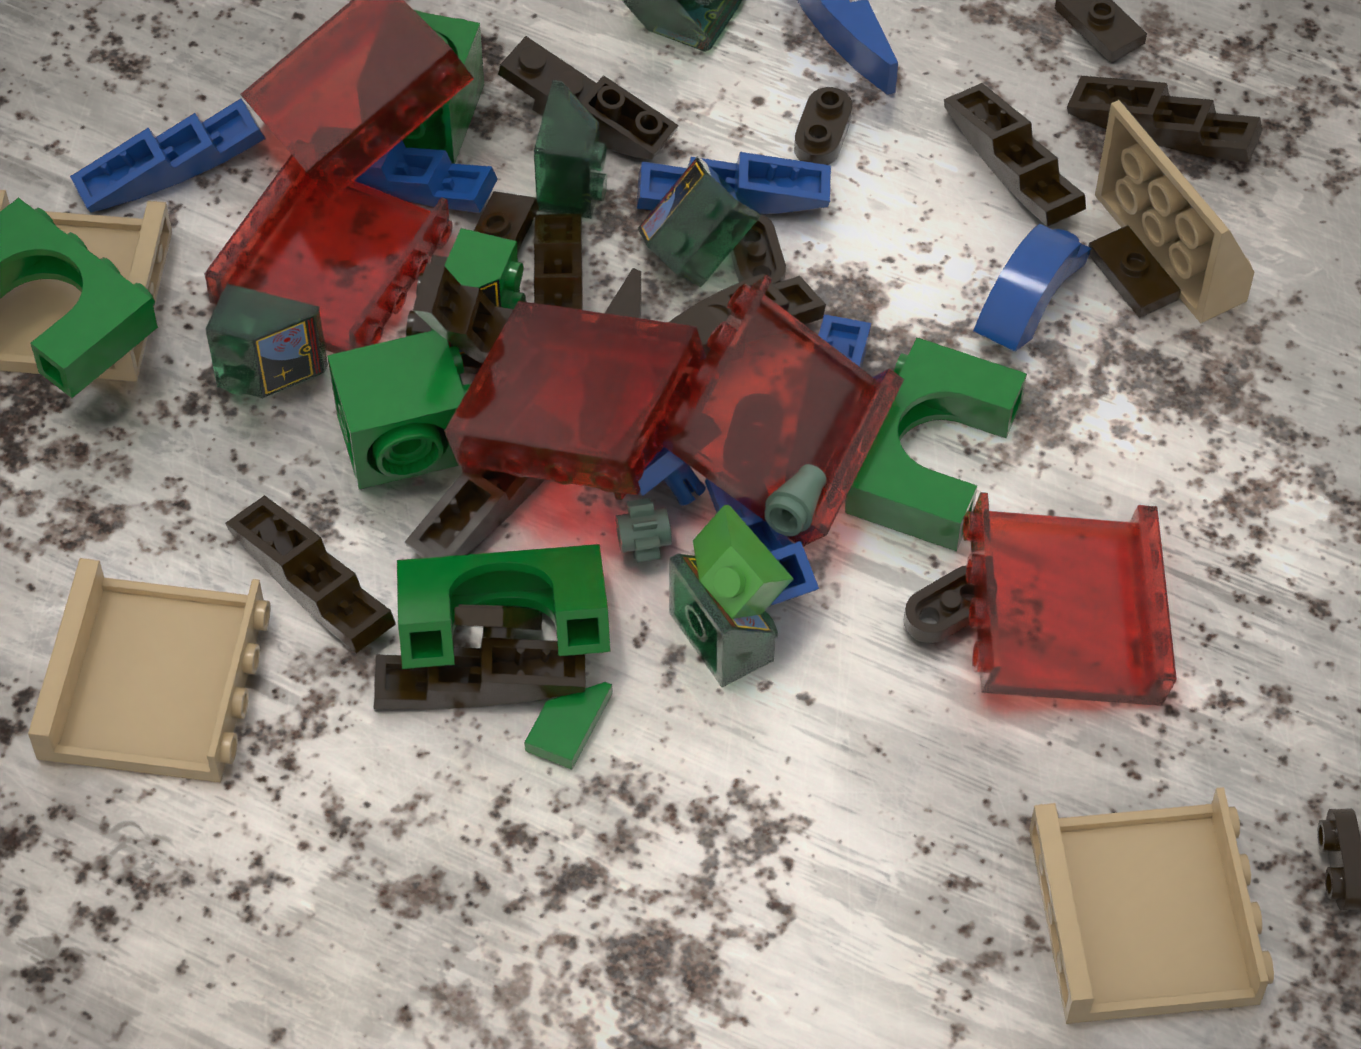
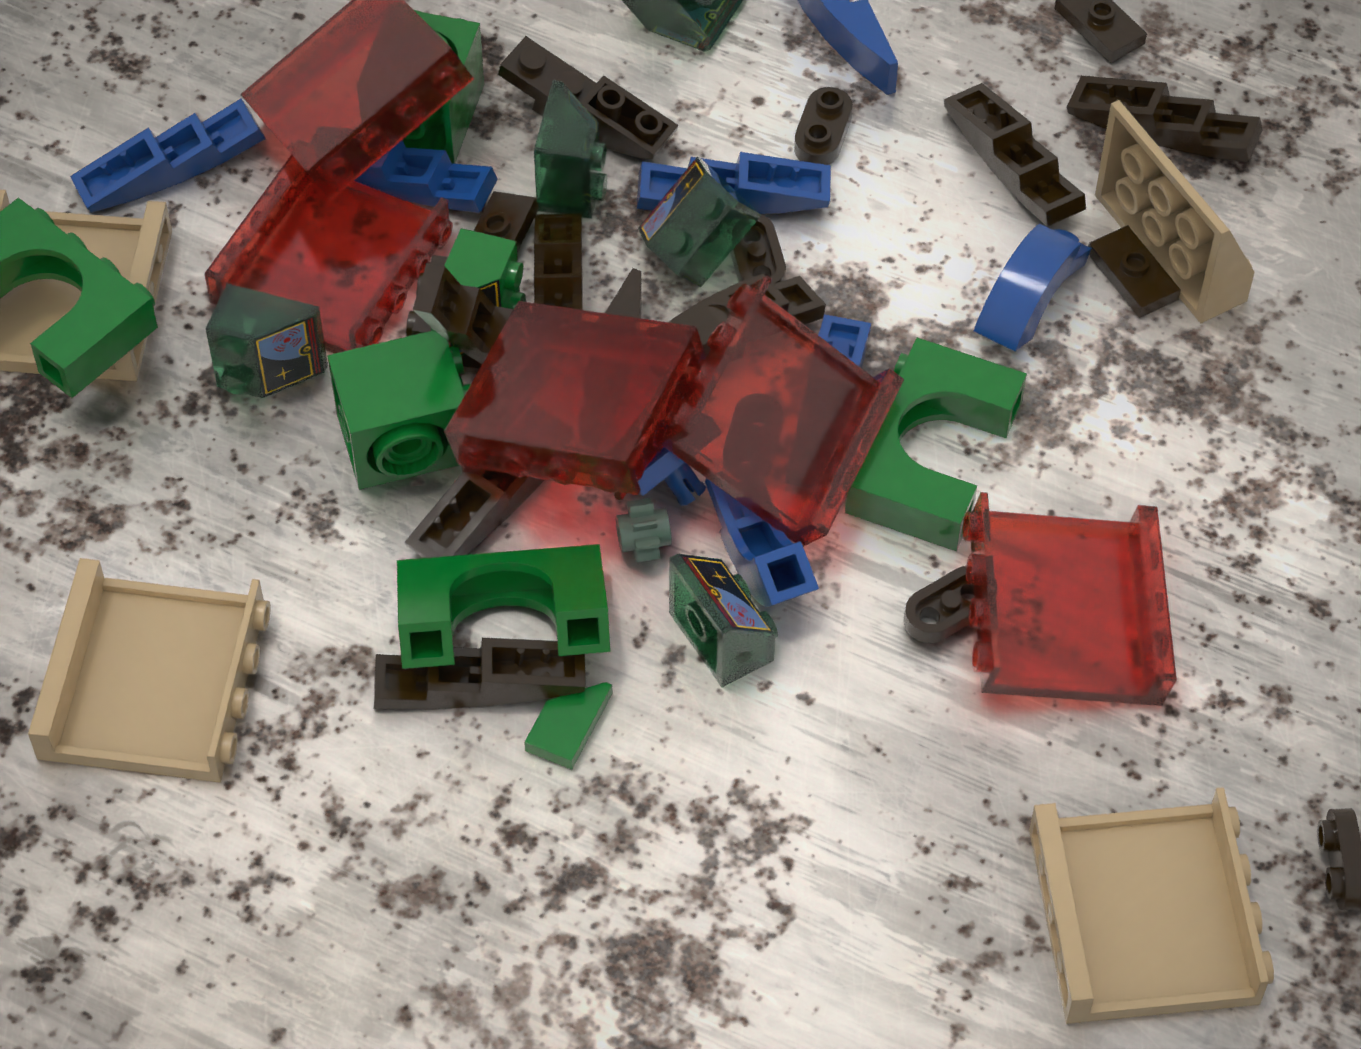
dark brown slope [225,495,396,654] -> none
dark brown plate [454,604,542,639] -> none
bright green slope [693,505,793,619] -> none
sand green cone [765,464,827,536] -> none

